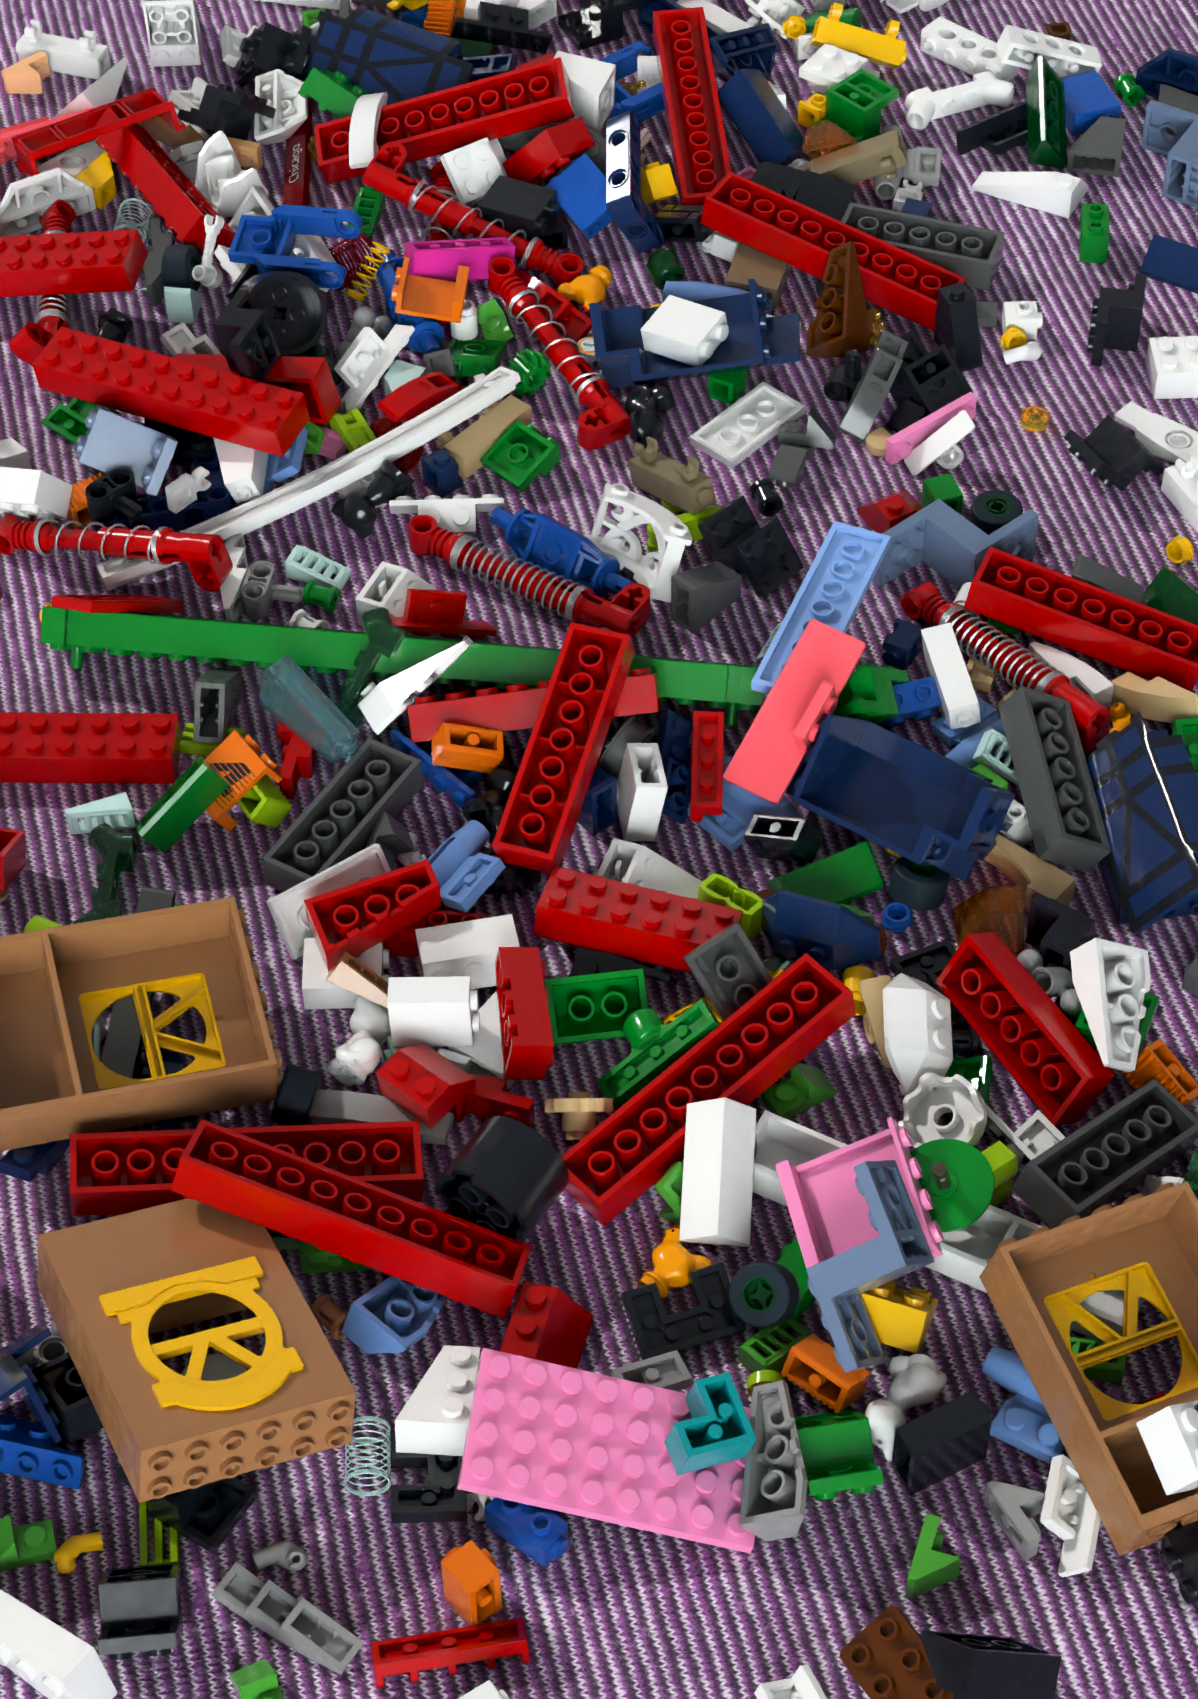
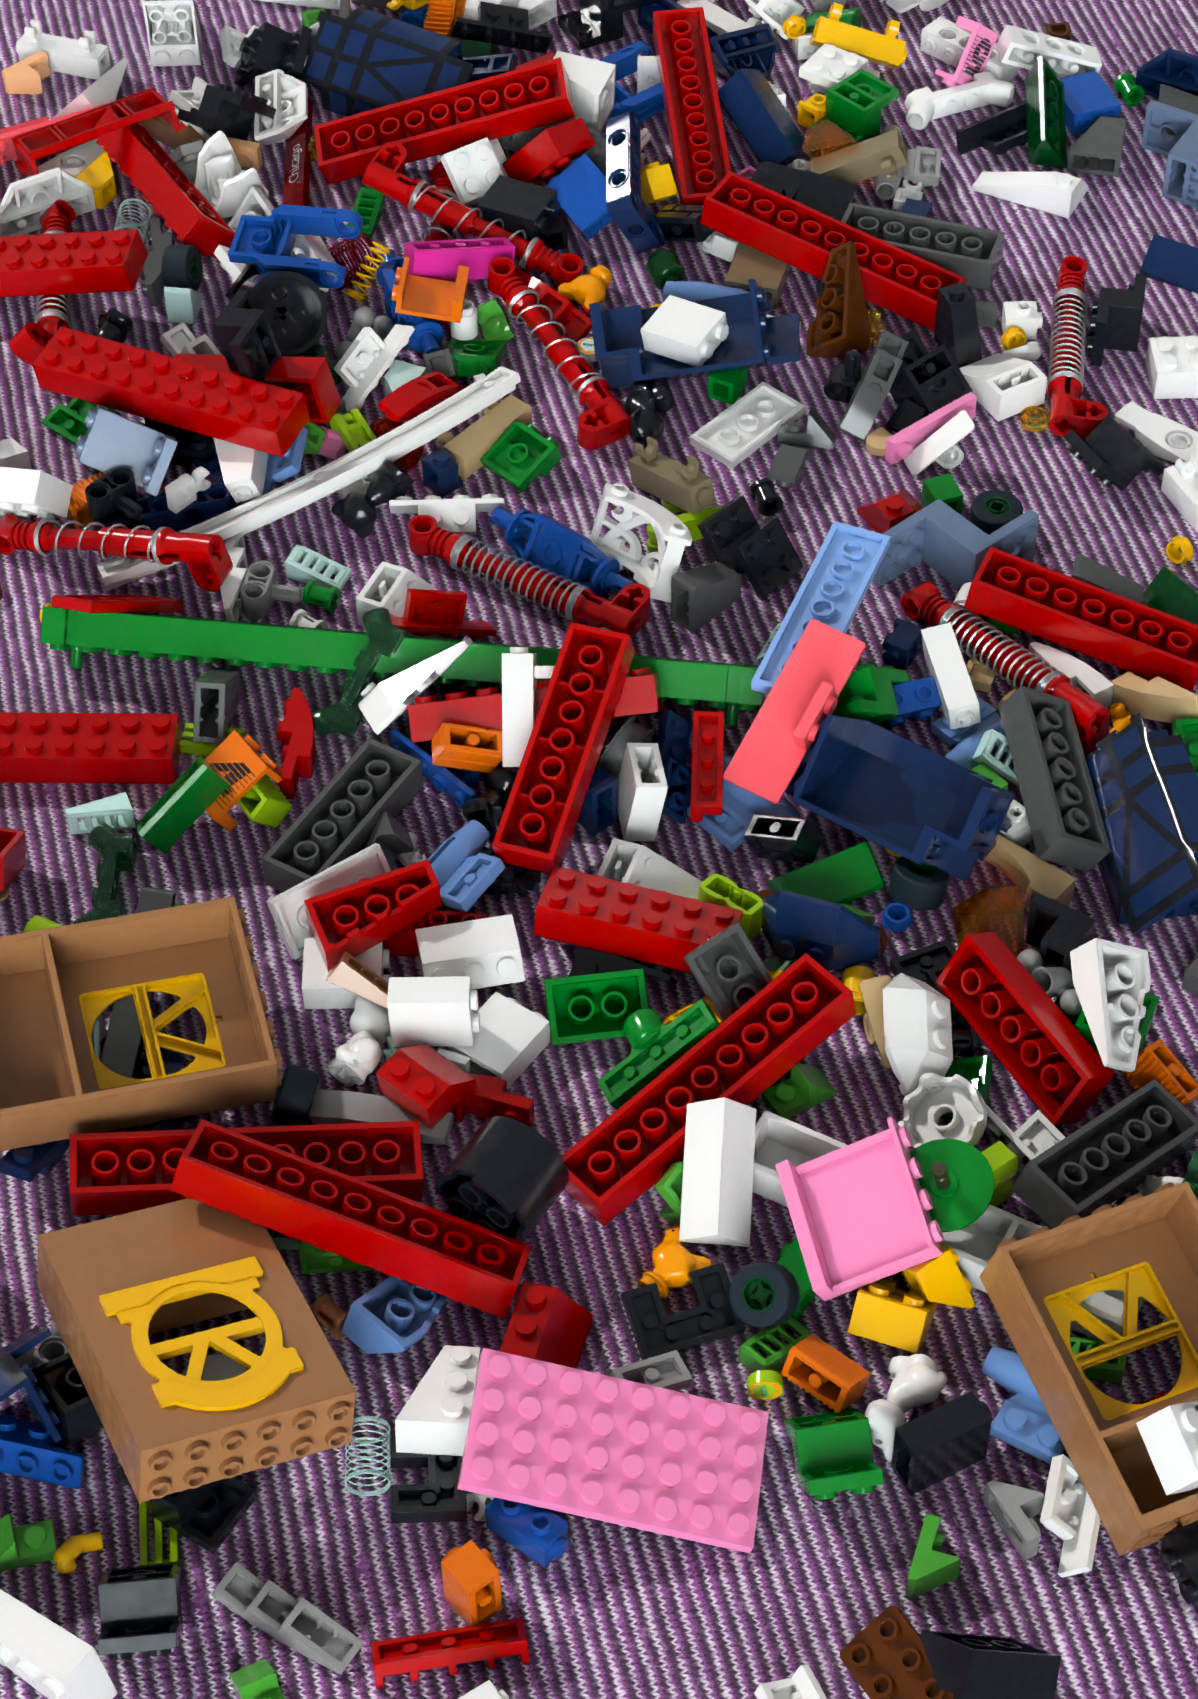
white brick [192,214,224,288] -> none
light grey arm [251,1541,307,1571] -> none
clear light blue slope [258,654,360,764] -> none
green wedge [298,67,368,119] -> none
white slope [349,92,388,169] -> none
red wedge [495,947,554,1080] -> none
green gear [505,348,551,397] -> none
tan plant [544,1092,613,1140] -> none
clear yellow plant [616,80,646,96] -> none
teal brick [664,1372,756,1476] -> none
light grey wedge [739,1380,808,1542] -> none
sand blue bracket [806,1160,935,1373] -> none
green brick [1079,203,1109,263] -> none
none -> white brick [502,647,555,767]
none -> yellow slope [902,1244,976,1309]
none -> bright pink panel [935,16,999,87]
none -> white slope [959,353,1047,422]
none -> red piece [1047,256,1108,439]

